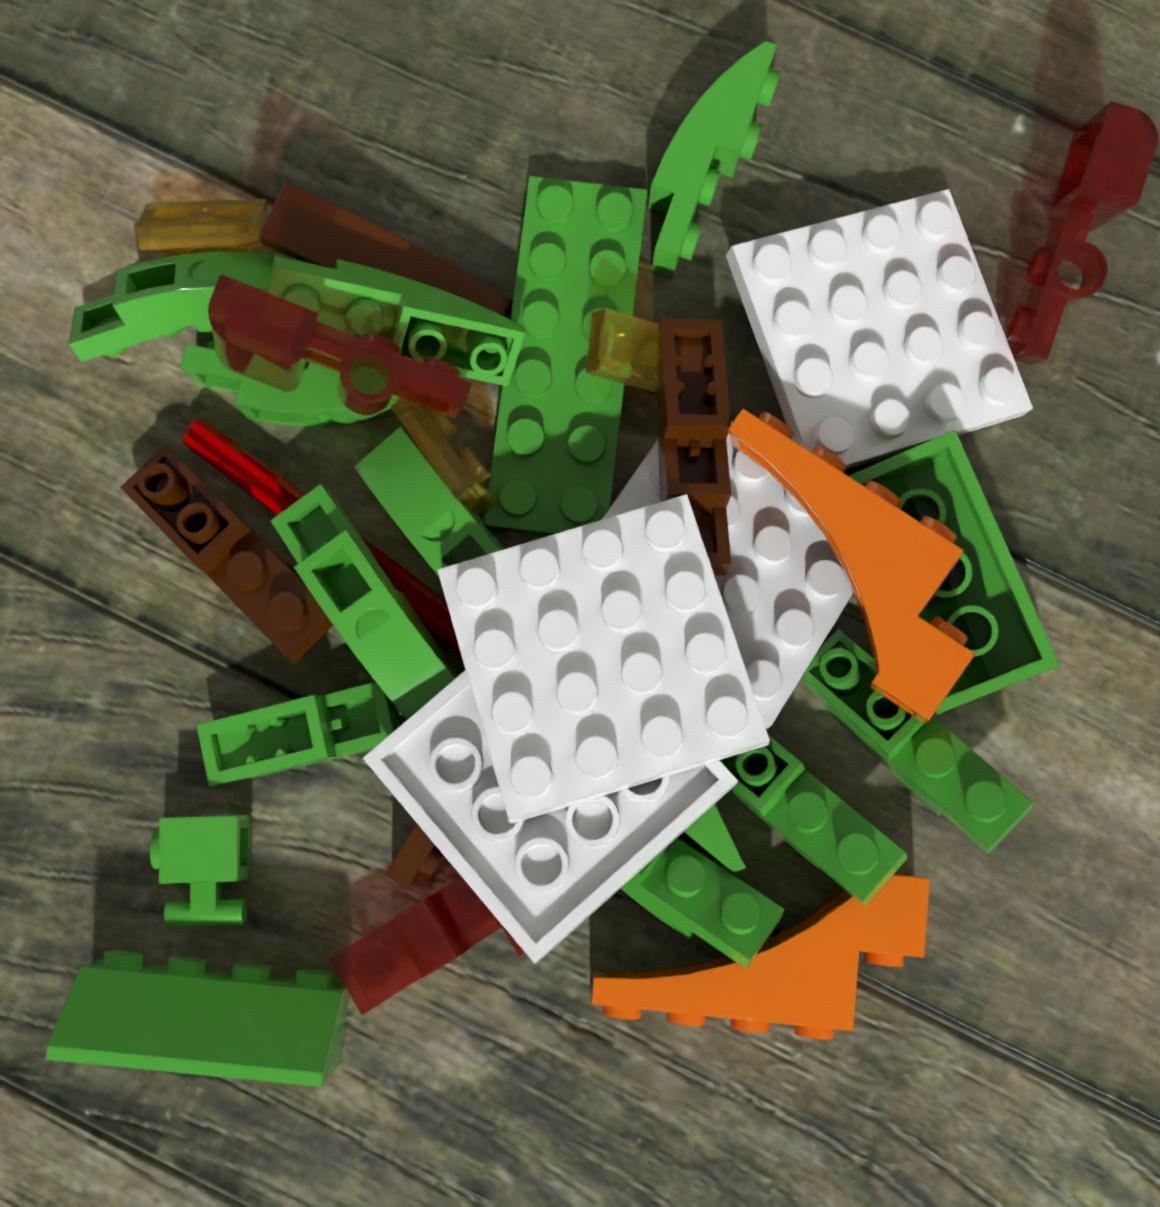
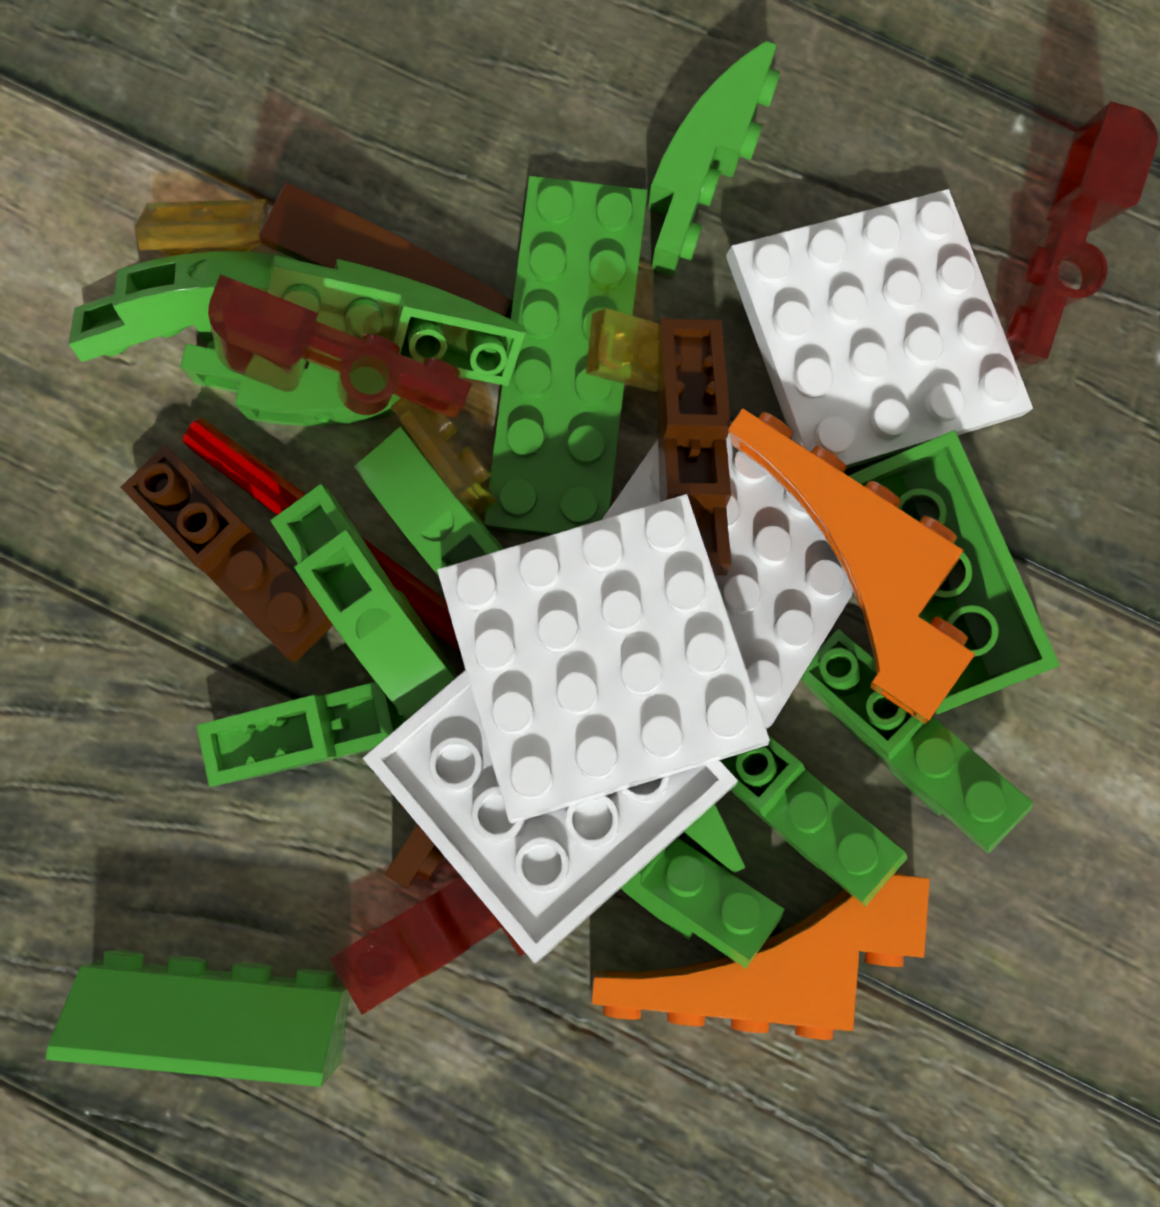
bright green brick [150,815,251,927] -> none

